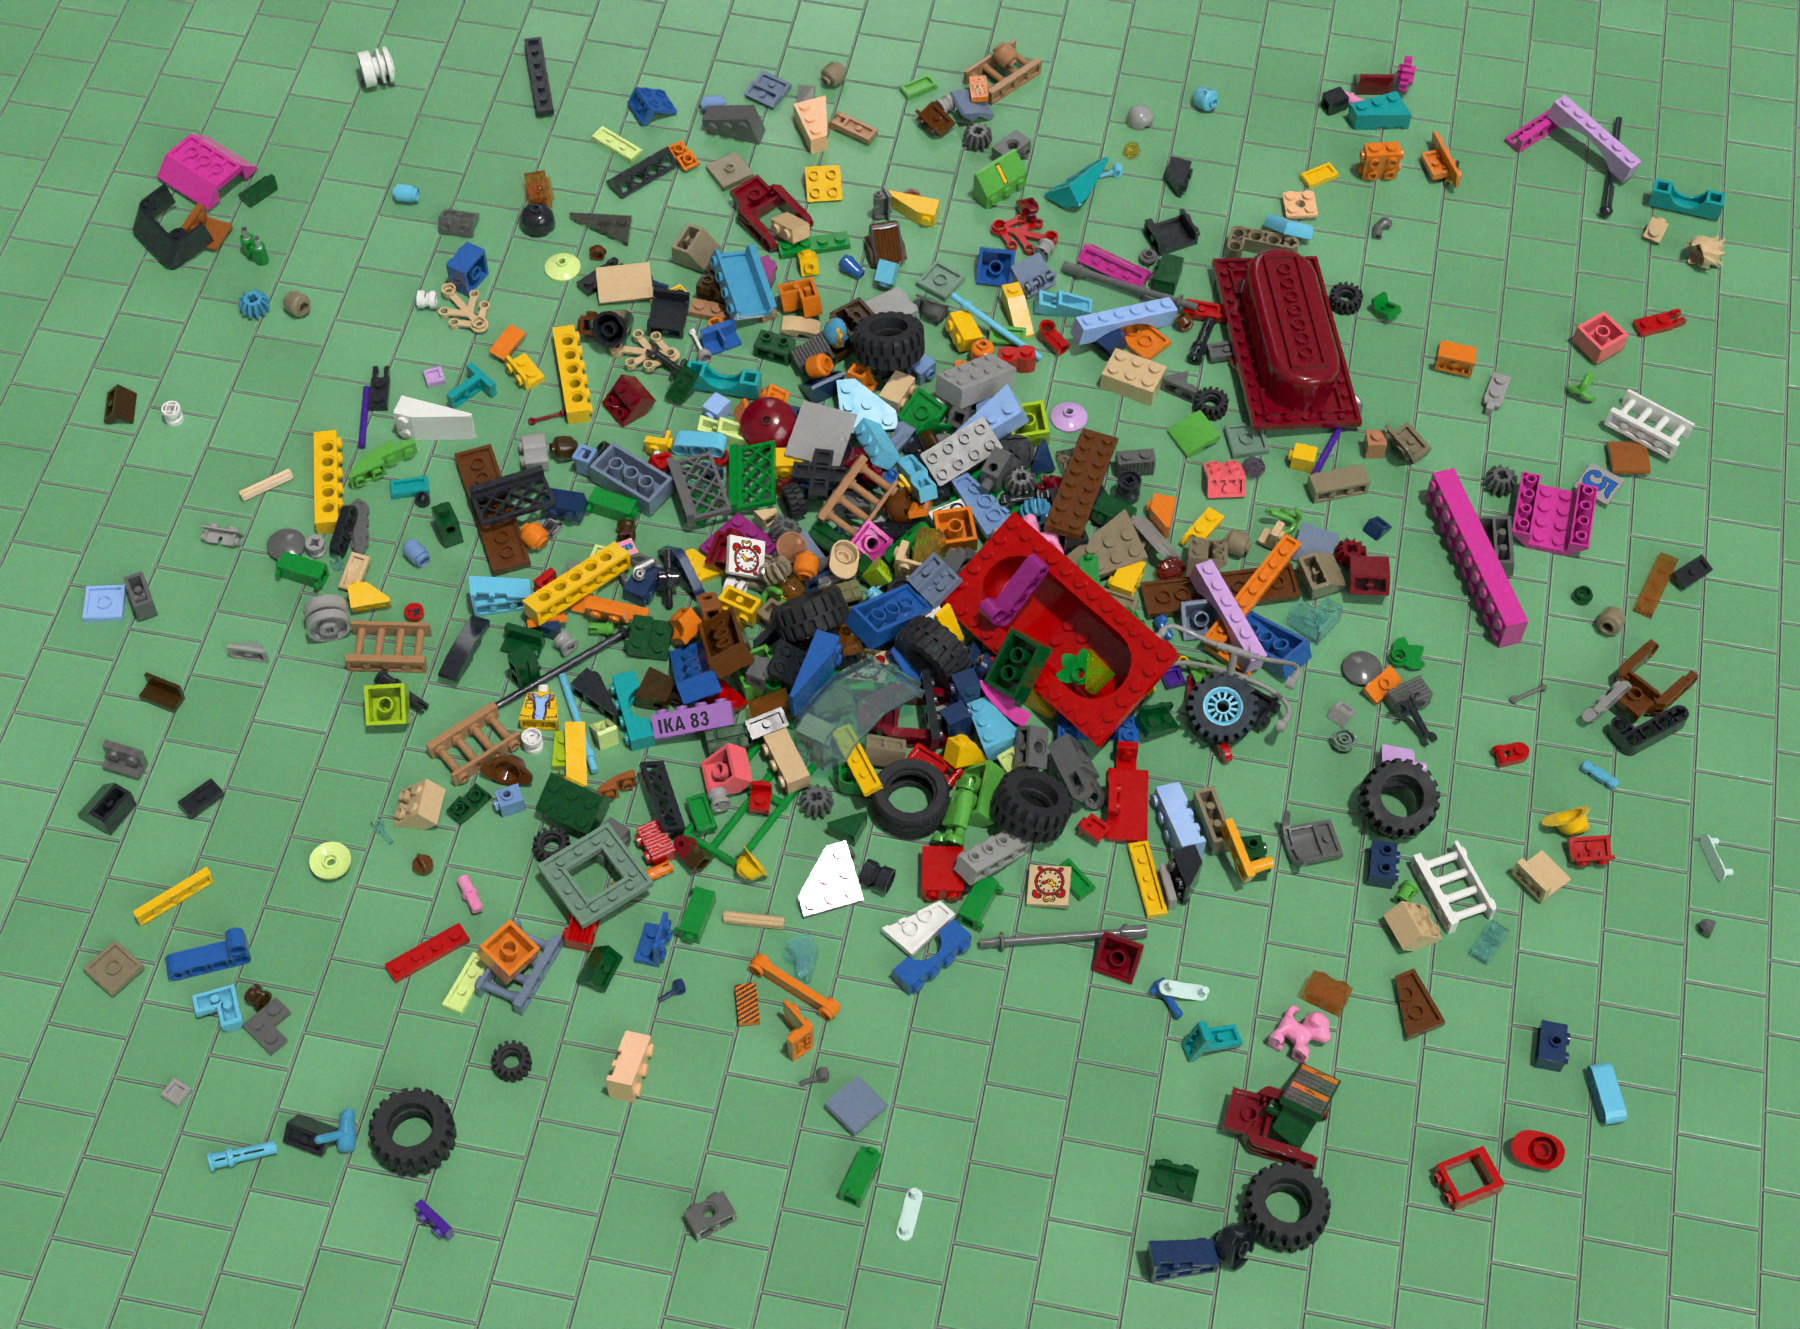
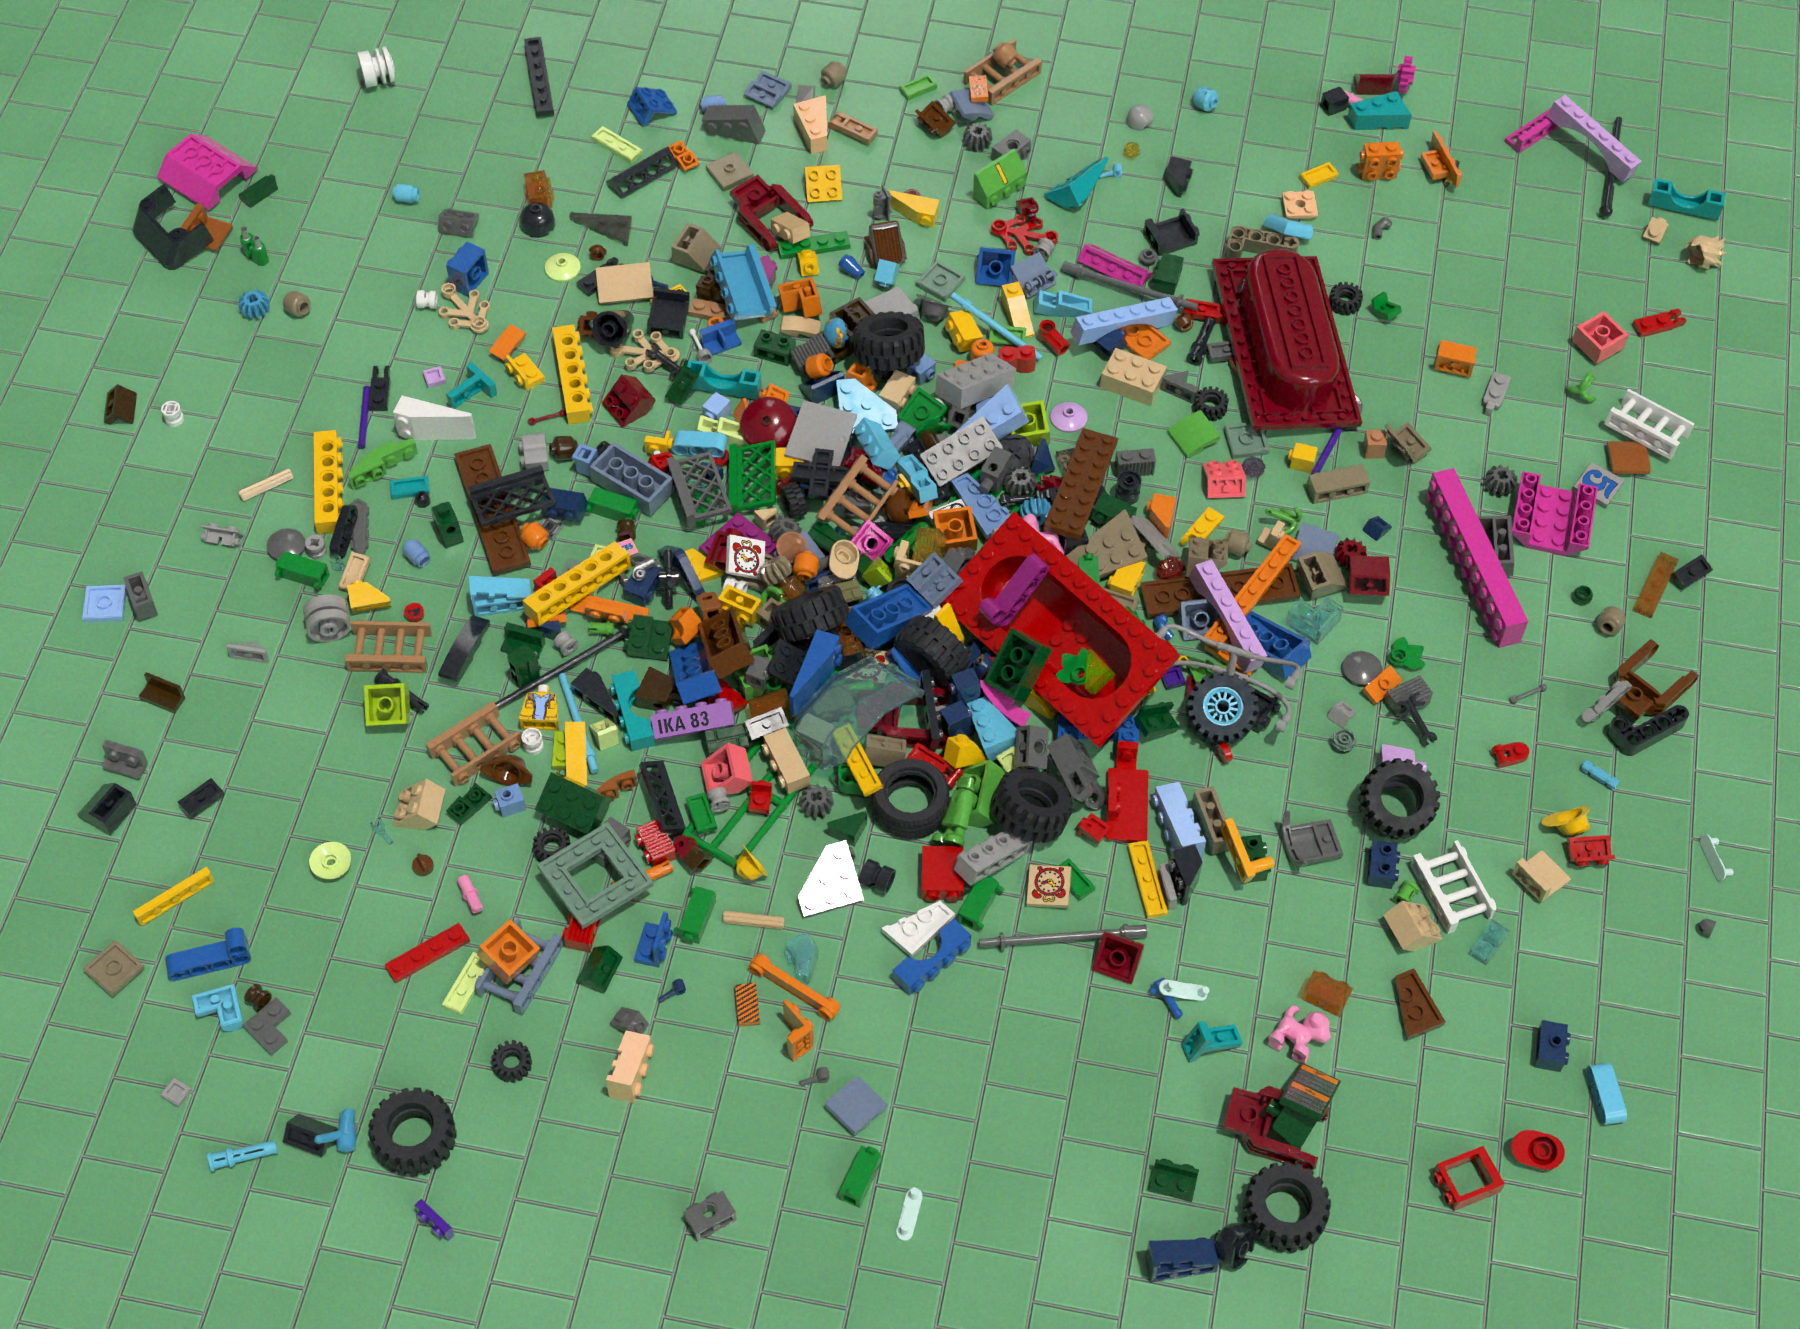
none -> dark grey bracket [610,1007,649,1034]

